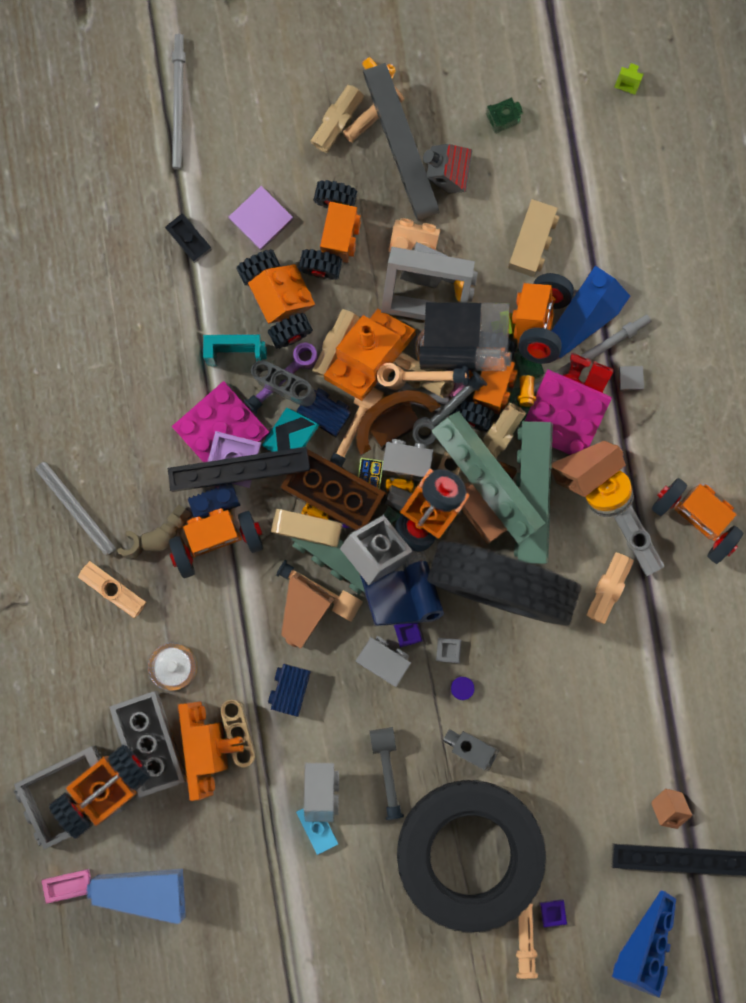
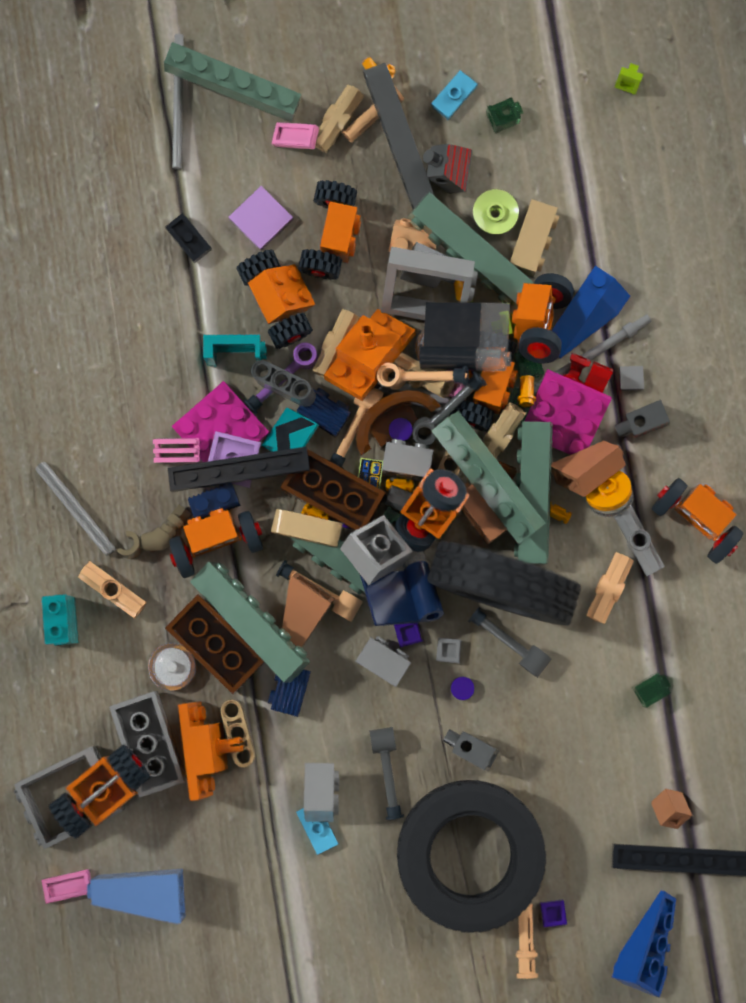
none -> teal panel [42,594,79,646]
none -> bright pink tile [153,438,200,463]
none -> sand green brick [164,42,301,122]
none -> reddish brown brick [165,594,265,694]
none -> sand green brick [190,561,310,682]
none -> bright pink tile [272,122,319,149]
none -> dark purple tile [389,418,412,441]
none -> sand green brick [408,192,534,306]
none -> medium azure plate [431,70,478,120]
none -> dark grey piece [468,607,552,678]
none -> yellowish green dish [473,189,519,235]
none -> light orange piece [550,501,572,524]
none -> dark grey torso [615,400,670,438]
none -> clear green brick [631,673,671,708]

